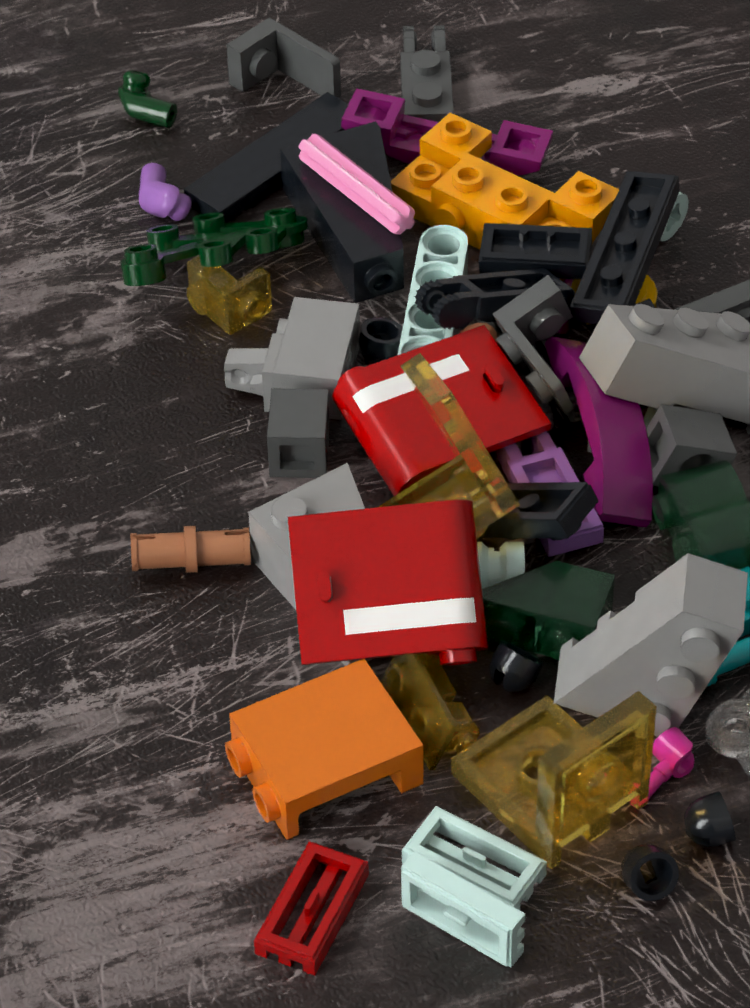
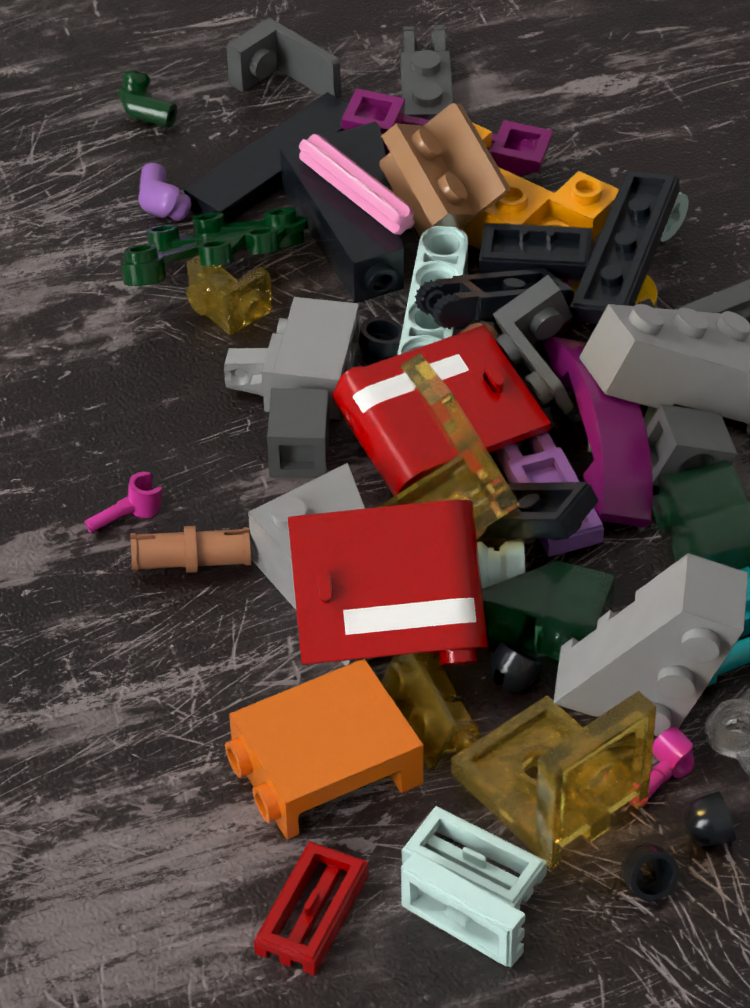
none -> dark pink hand [84,472,163,533]
none -> medium nougat bracket [379,103,510,237]

